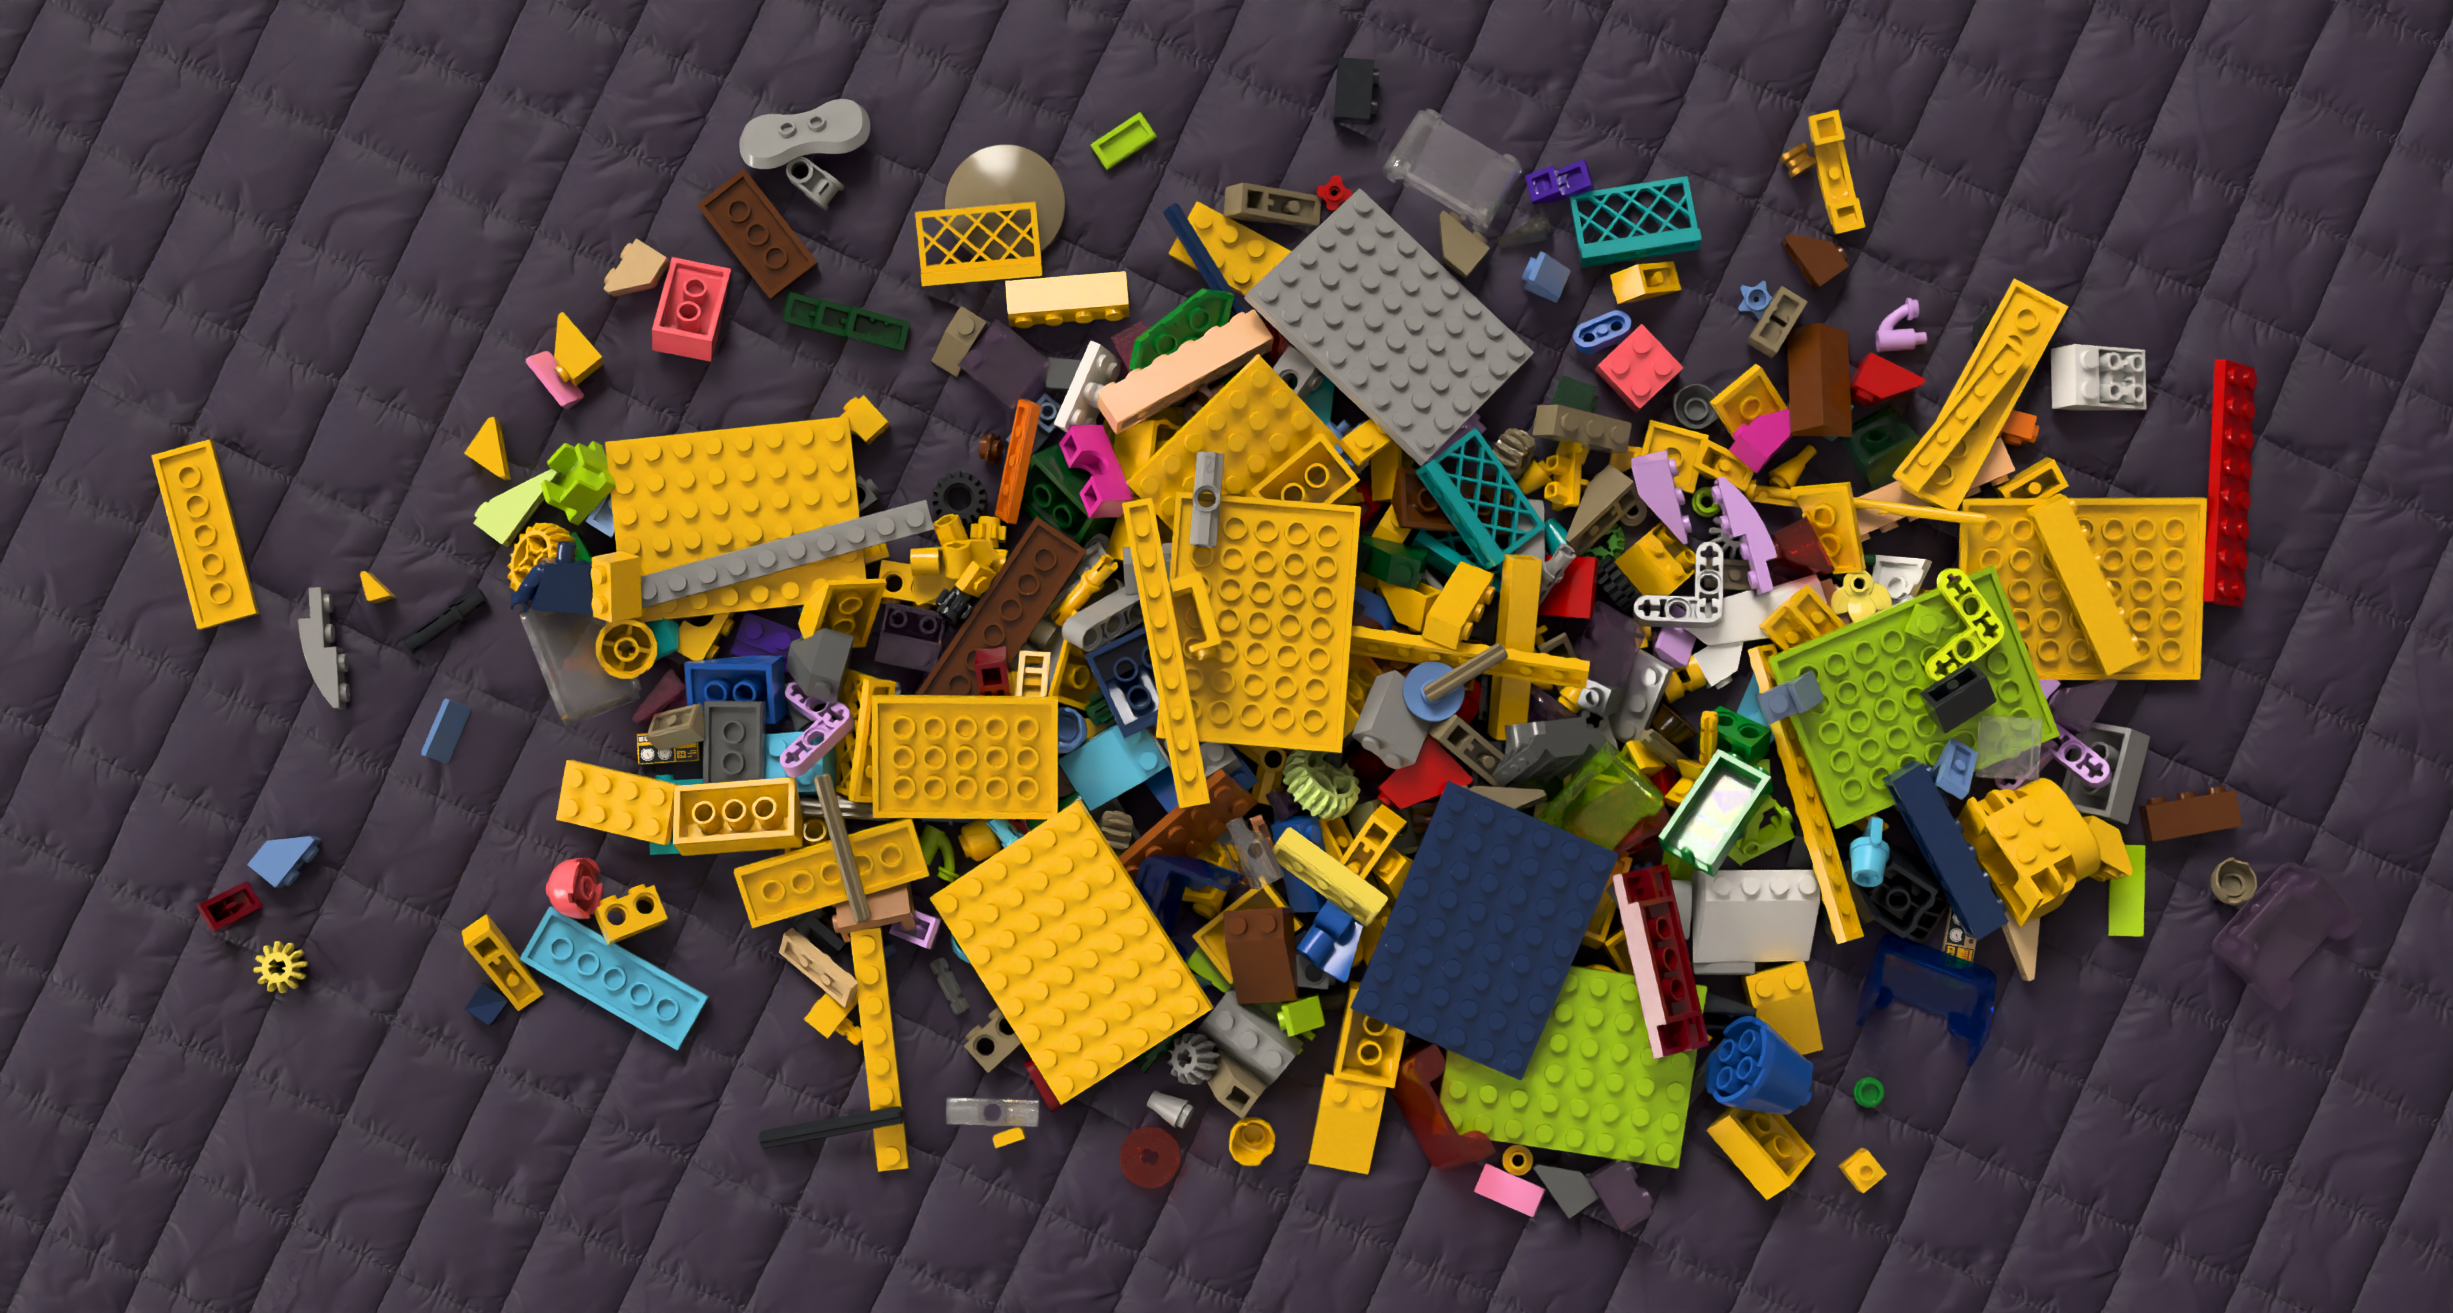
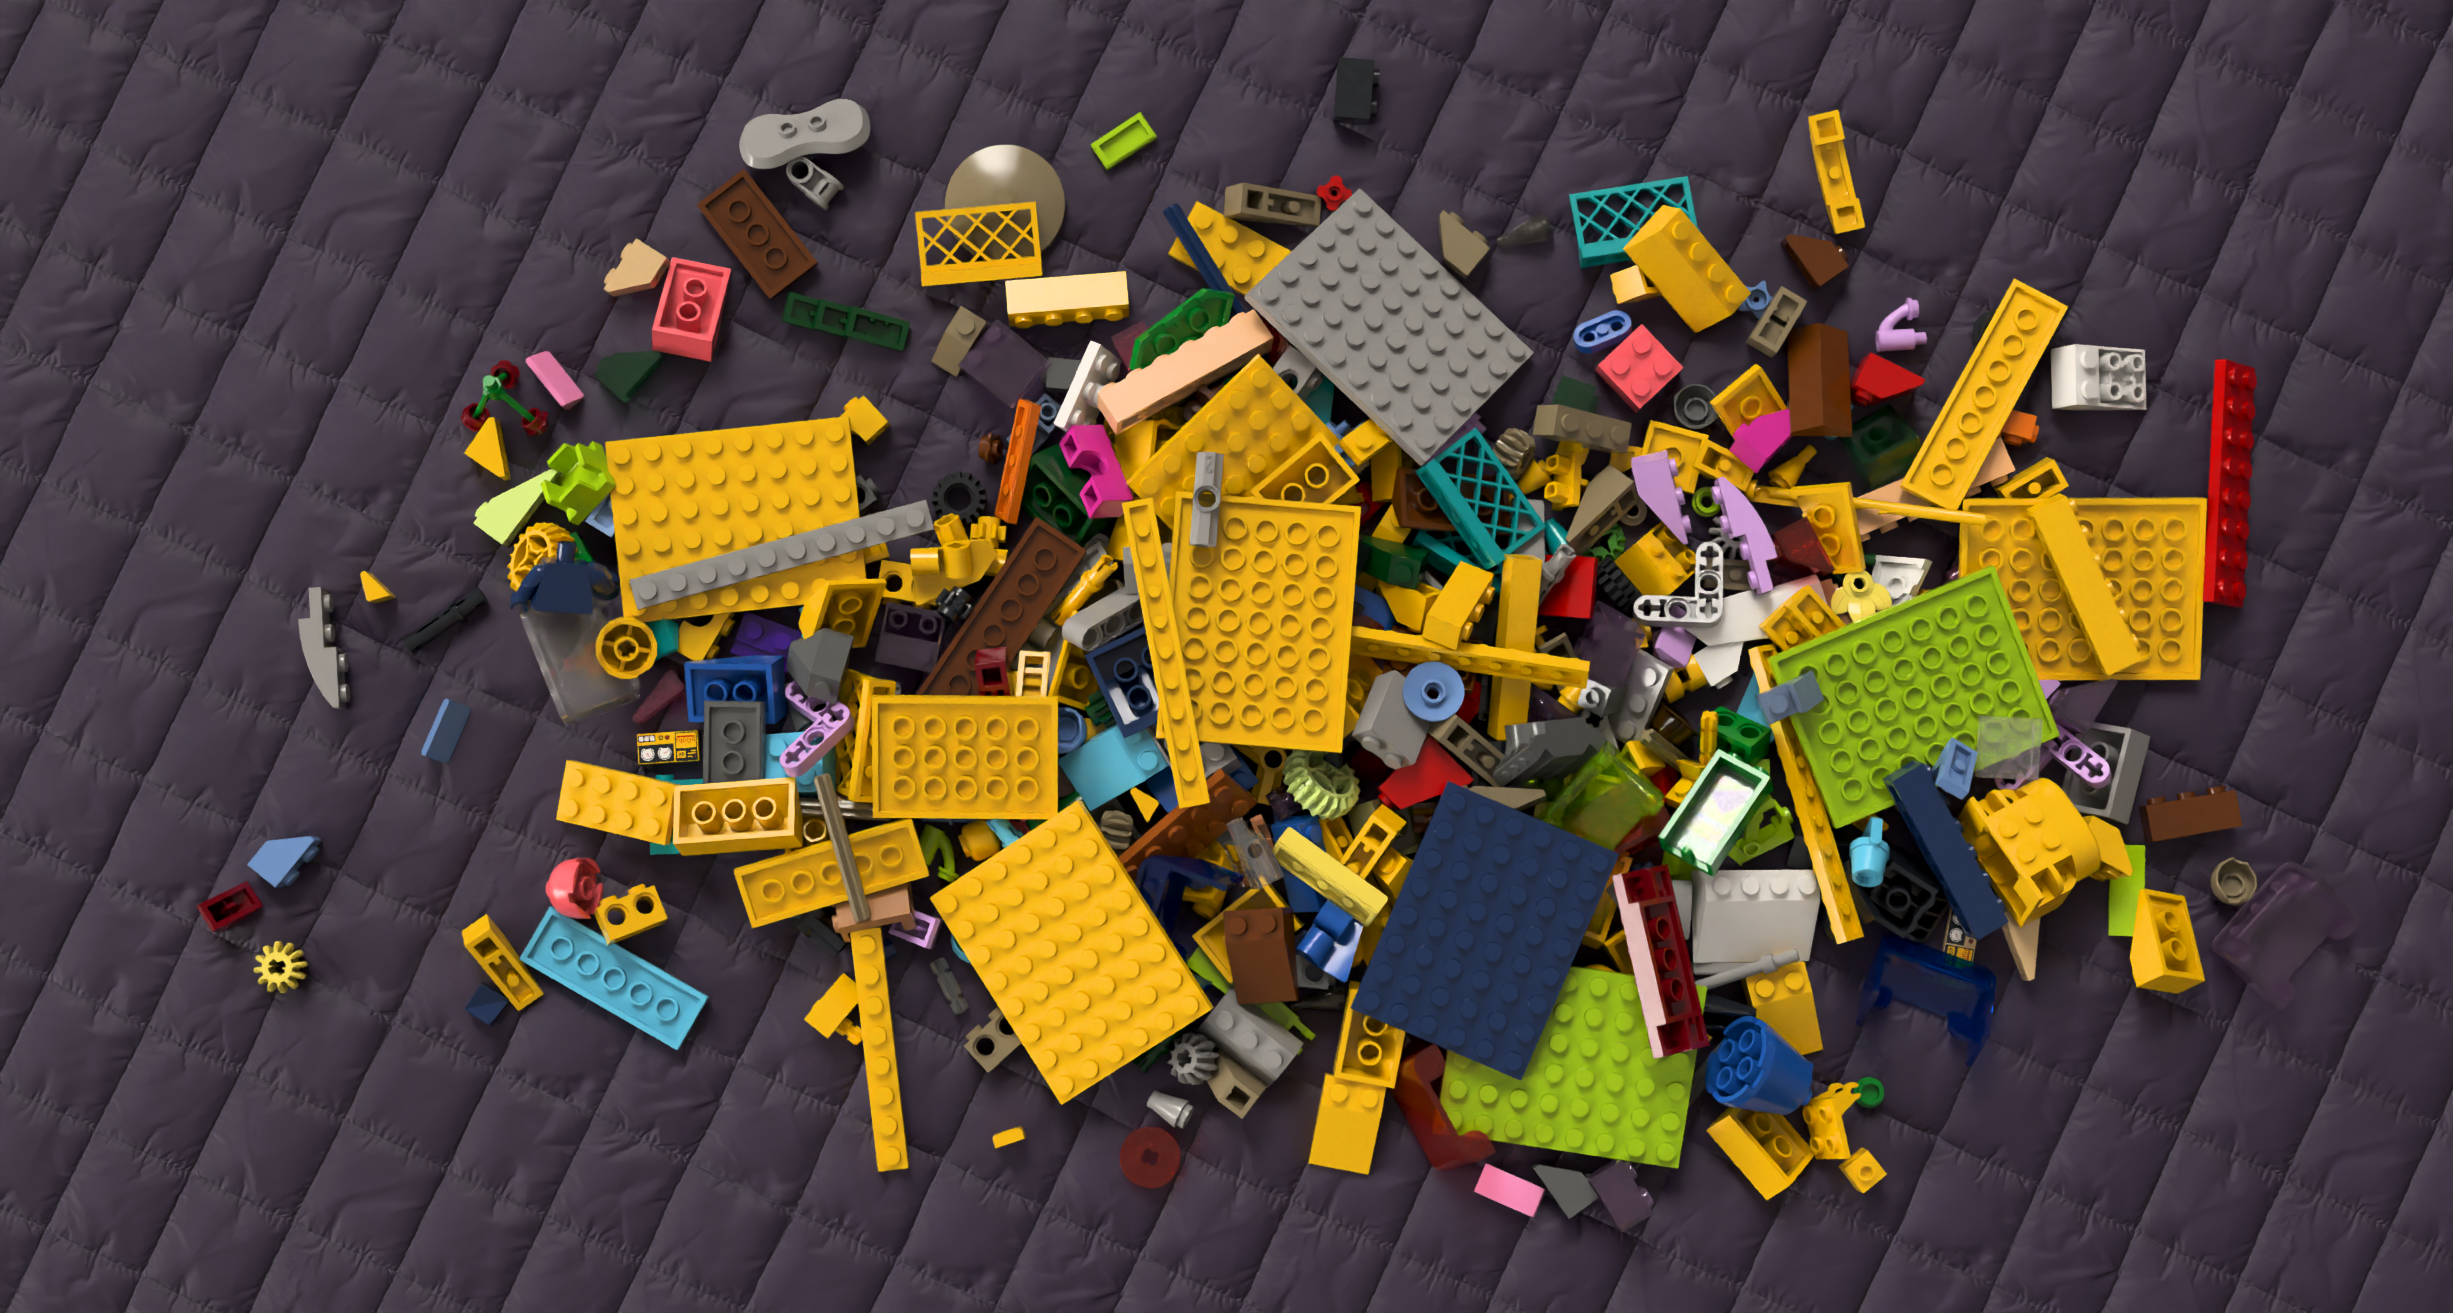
yellow plate [151,439,259,630] -> none
yellow slope [554,312,603,387] -> none
yellow brick [591,551,642,623] -> none
dark tan slope [646,703,705,751] -> none
black axle [758,1106,904,1149] -> none
tan plate [779,928,859,1008] -> none
clear piece [946,1097,1040,1127] -> none
yellow plate [955,561,997,598] -> none
dark red beam [1024,1058,1066,1113] -> none
yellow panel [1170,571,1222,661] -> none
yellow hair [1229,1117,1275,1166] -> none
lime slope [1277,993,1325,1037] -> none
clear windscreen [1382,108,1522,235] -> none
dark tan axle [1423,643,1508,702] -> none
yellow plate [1502,1145,1533,1176] -> none
medium blue slope [1521,251,1571,303] -> none
dark purple slope [1525,159,1595,204] -> none
pearl gold wheel [1779,142,1817,179] -> none
yellow plate [1892,335,2030,495] -> none
lime plate [1904,603,1947,644] -> none
black brick [1919,661,1997,734] -> none
neon yellow beam [1925,568,2004,682] -> none
none -> dark red plant [461,360,549,436]
none -> clear green slope [594,351,666,403]
none -> yellow slope [1130,787,1160,823]
none -> yellow slope [1623,205,1751,333]
none -> light grey bar [1695,949,1800,990]
none -> yellow plate [1803,1082,1861,1159]
none -> yellow slope [2130,889,2205,994]

